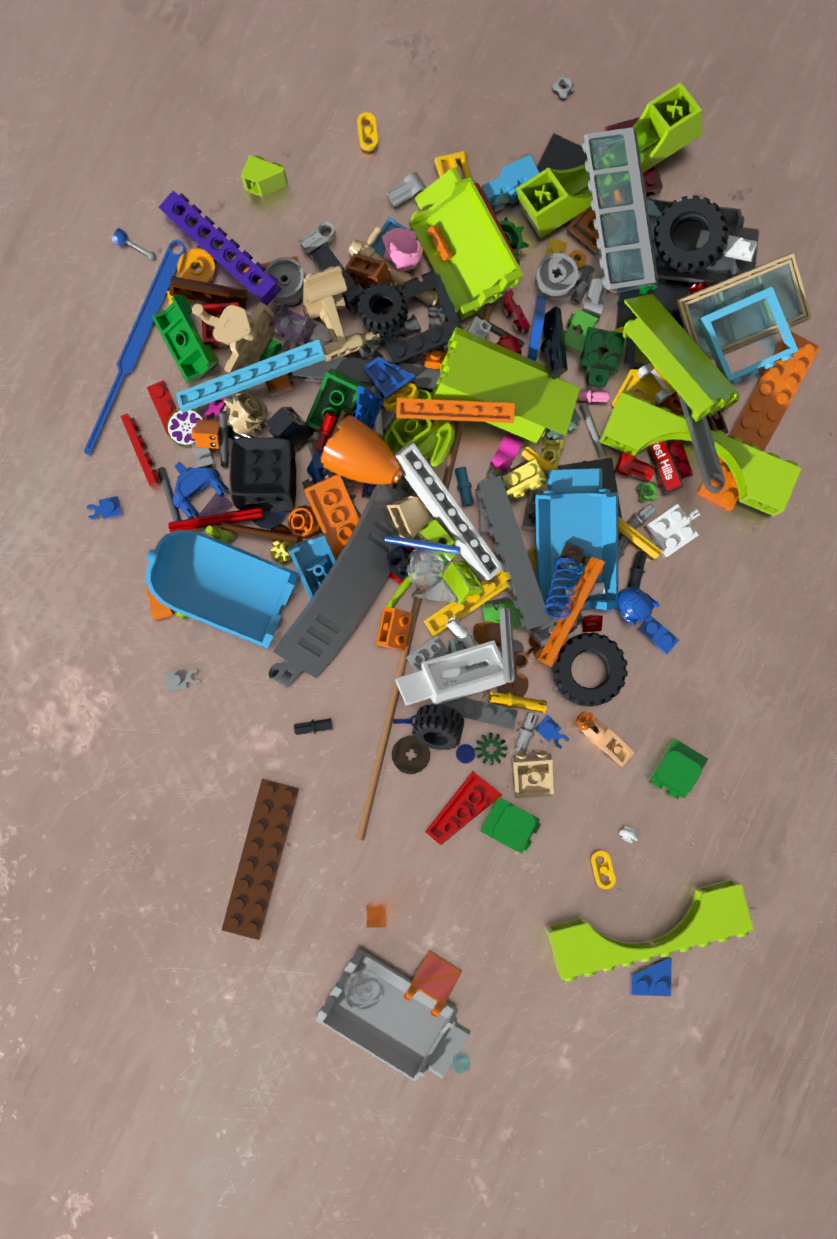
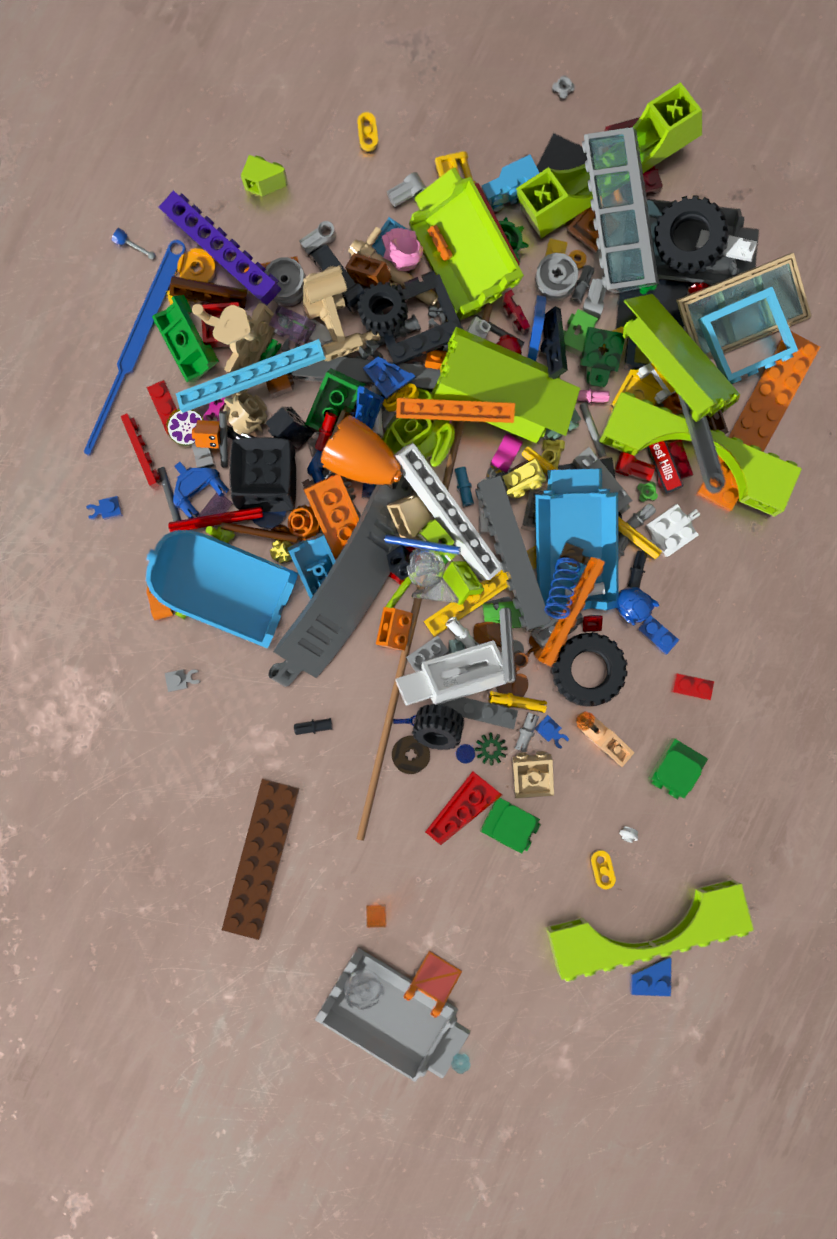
none -> light grey brick [572,447,633,514]
none -> red plate [672,673,714,700]

